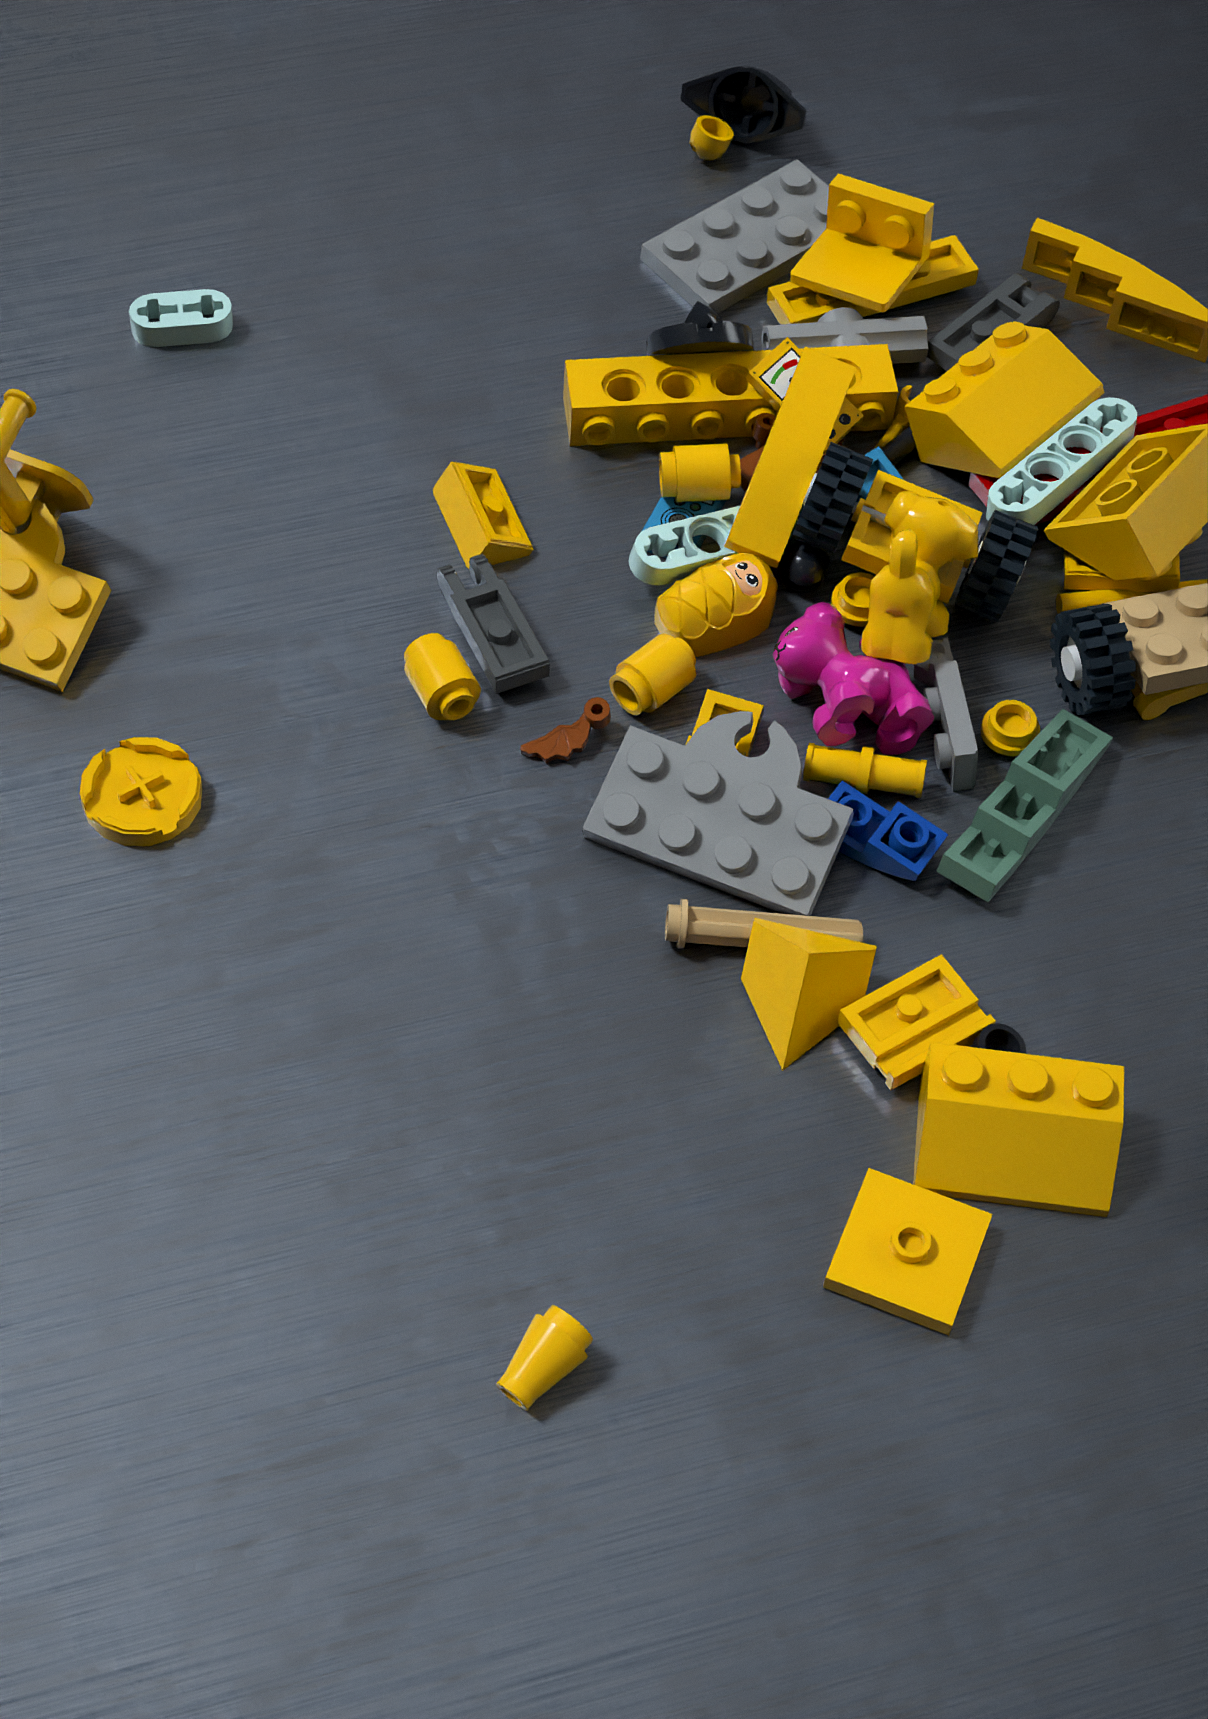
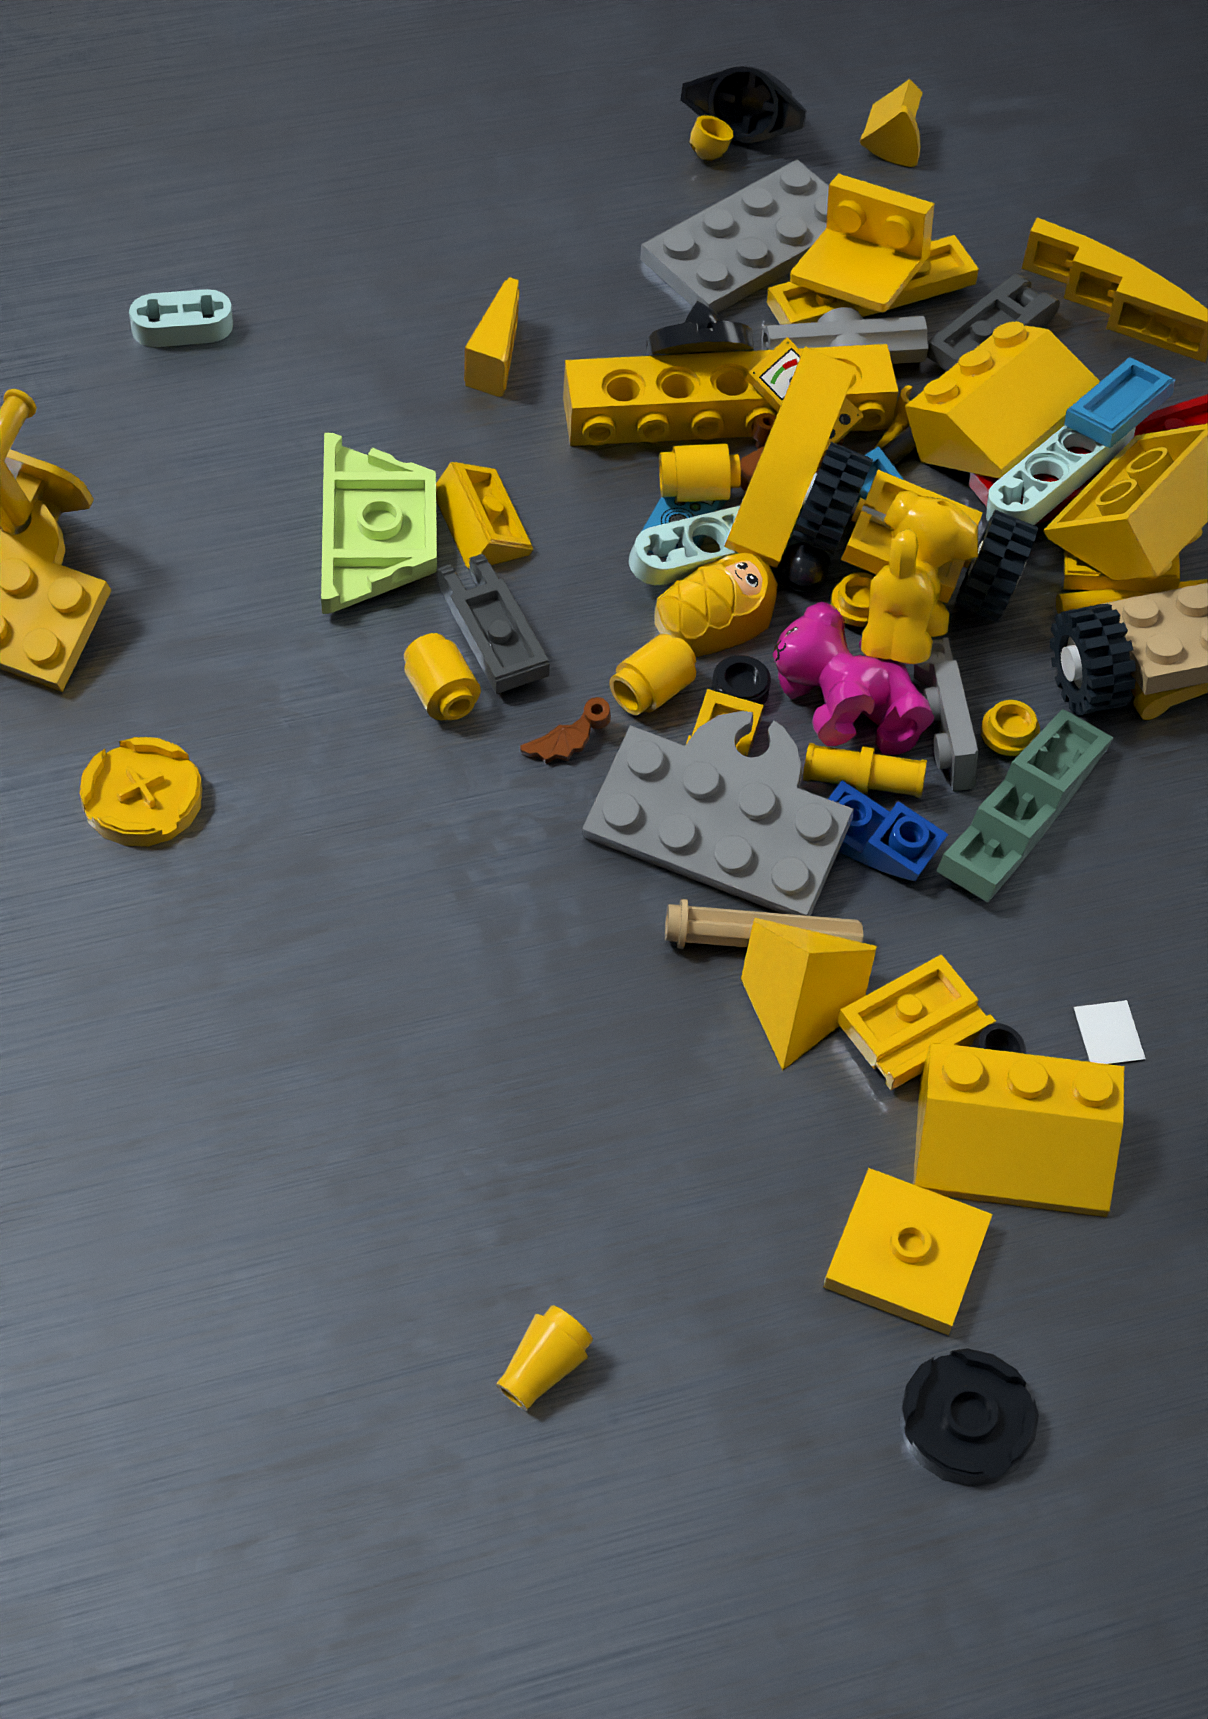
none -> yellowish green wing [321,433,437,614]
none -> yellow slope [464,277,520,397]
none -> black tile [711,655,771,705]
none -> yellow tile [860,79,923,167]
none -> black tile [899,1348,1039,1486]
none -> dark azure tile [1064,357,1175,448]
none -> white sticker [1073,1000,1146,1064]

